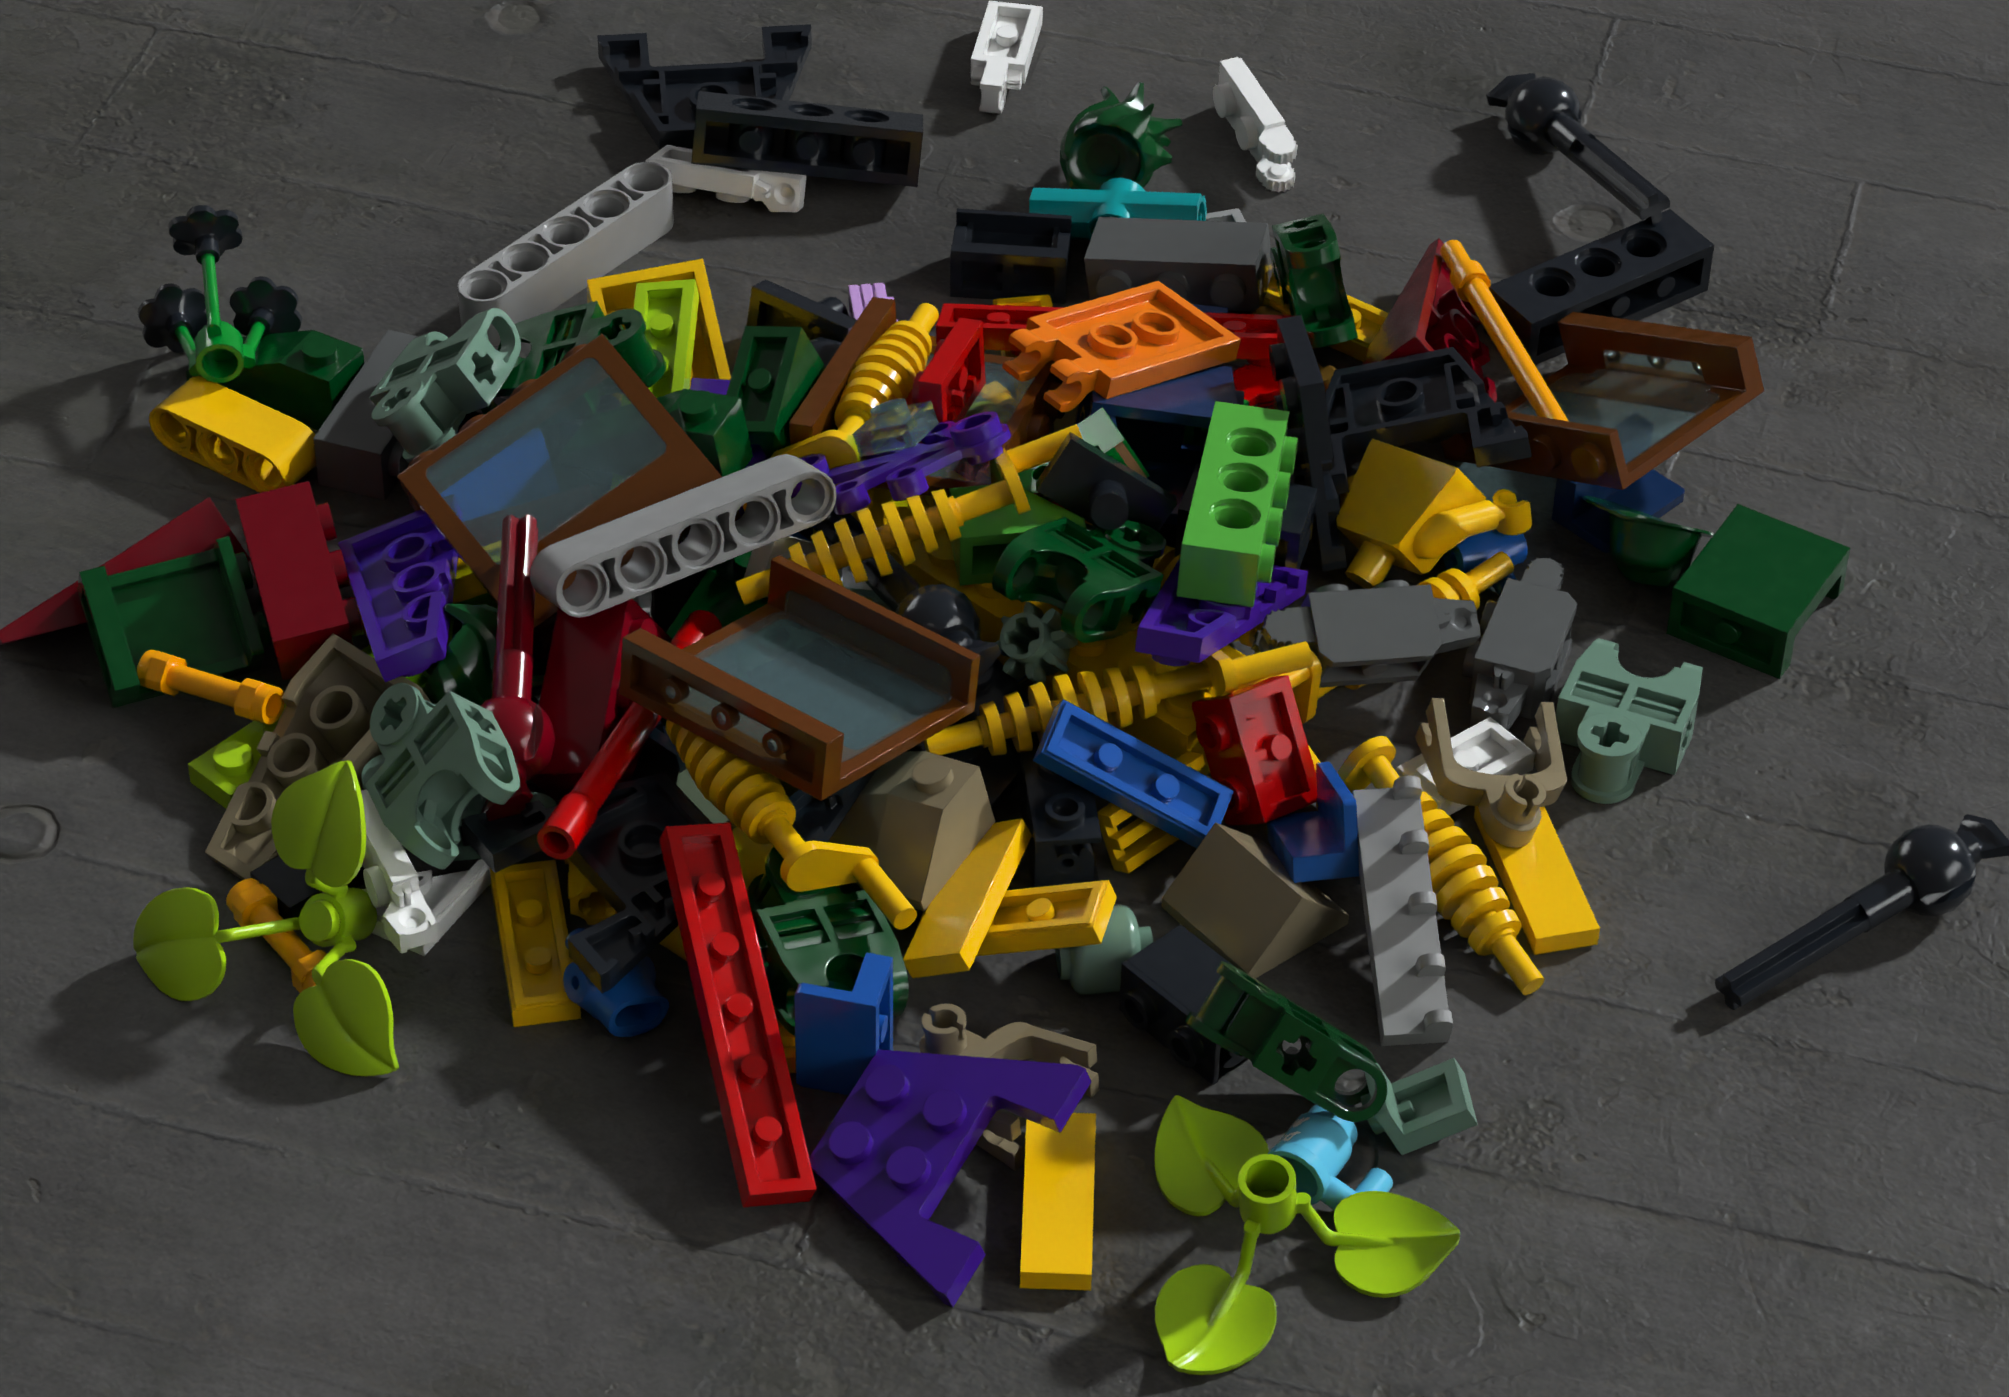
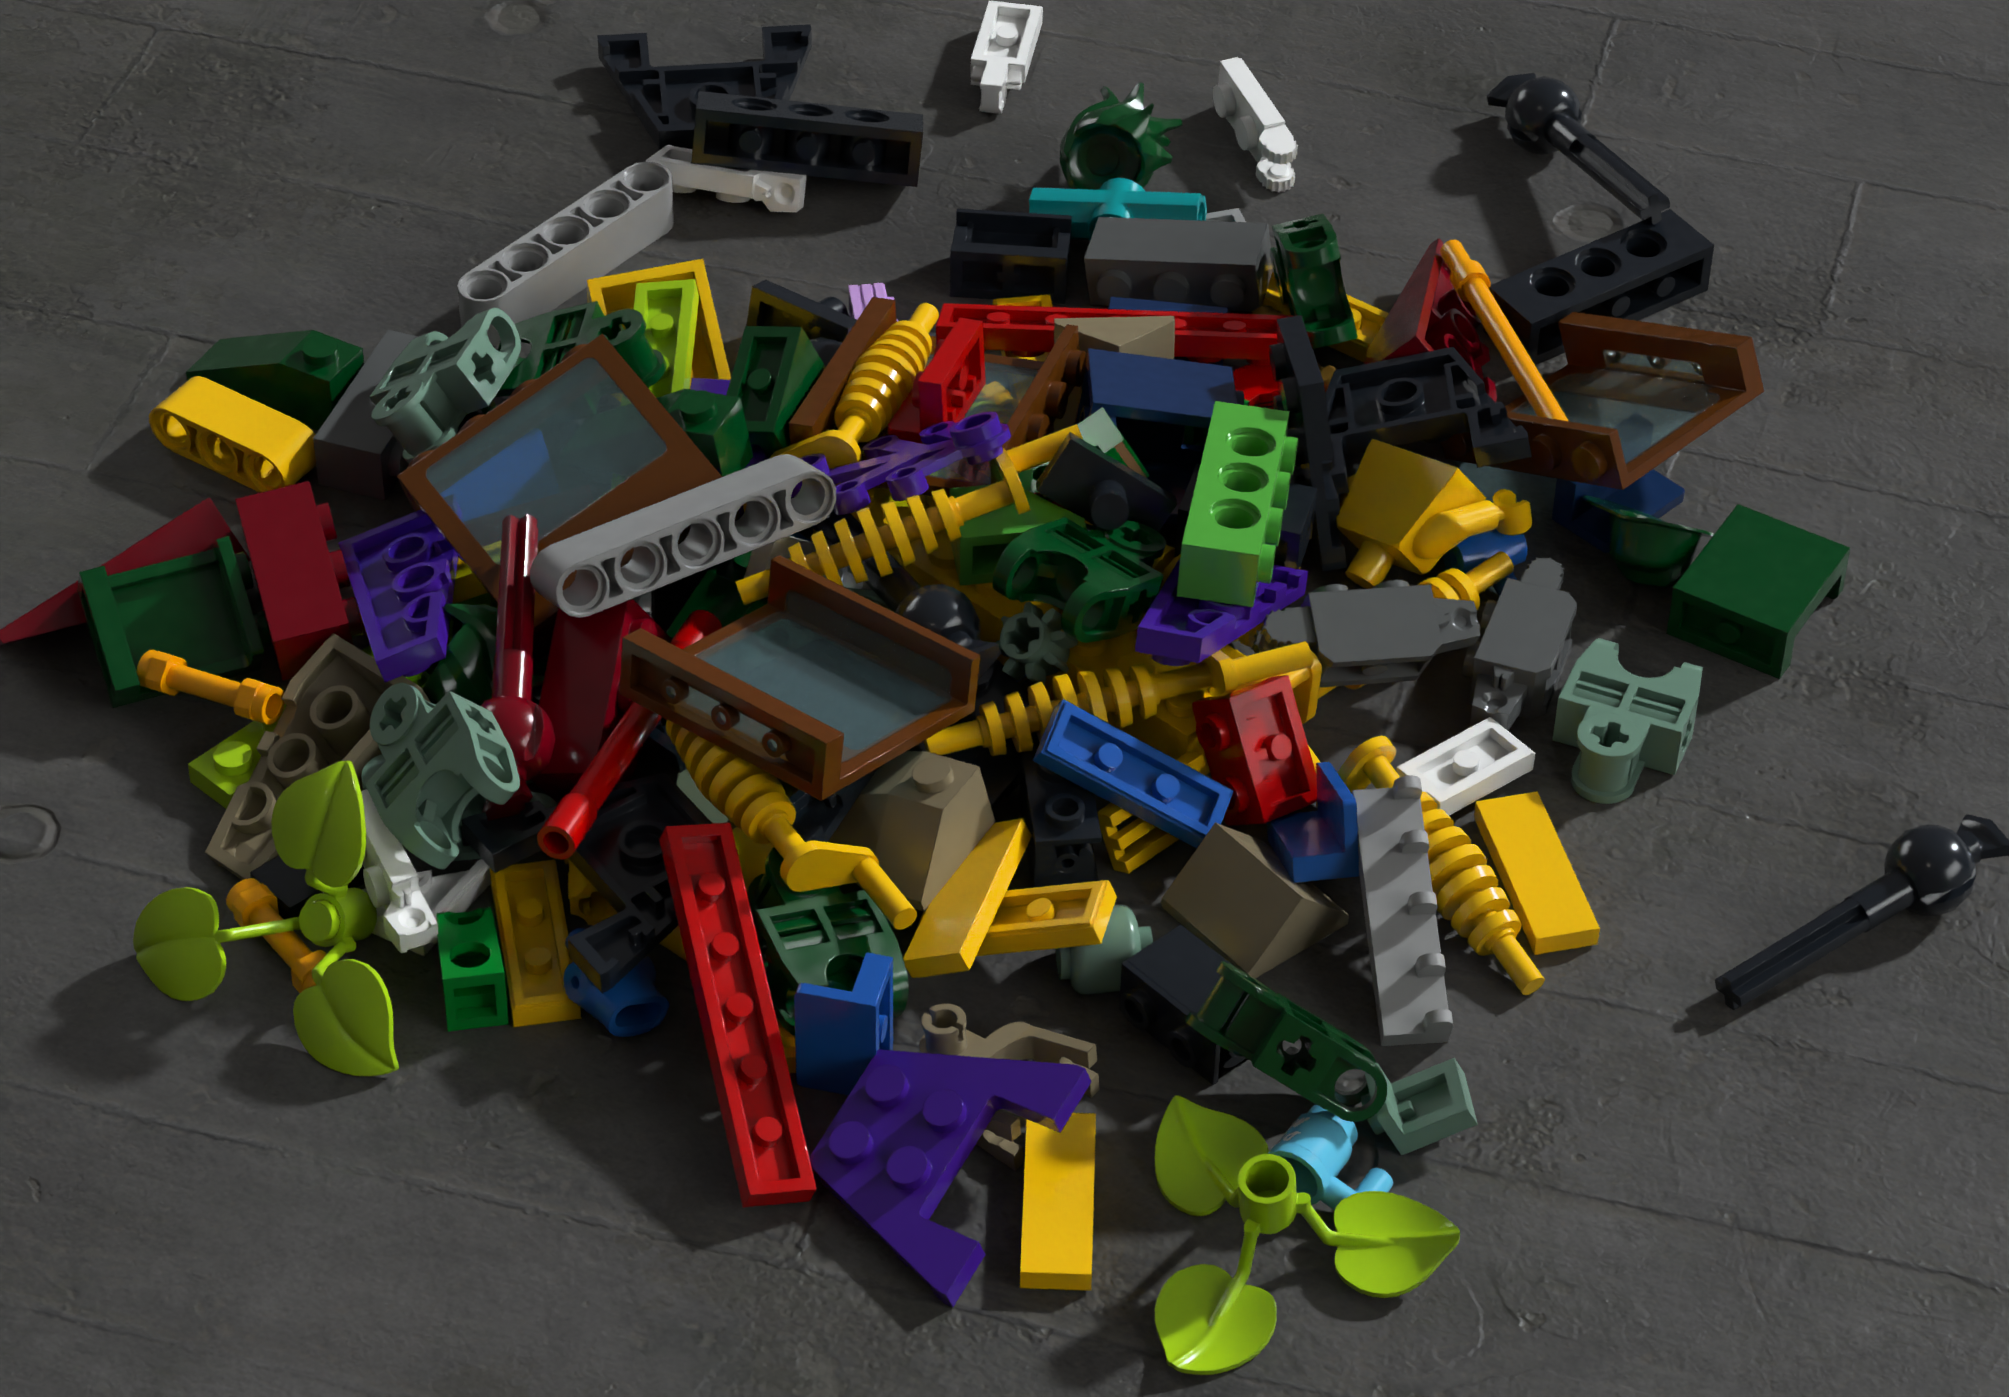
black plant [138,205,302,383] -> none
clear light blue plate [852,398,939,457] -> none
orange tile [1002,281,1241,412] -> none
dark tan piece [1415,698,1567,847] -> none
none -> green leg [436,907,509,1032]

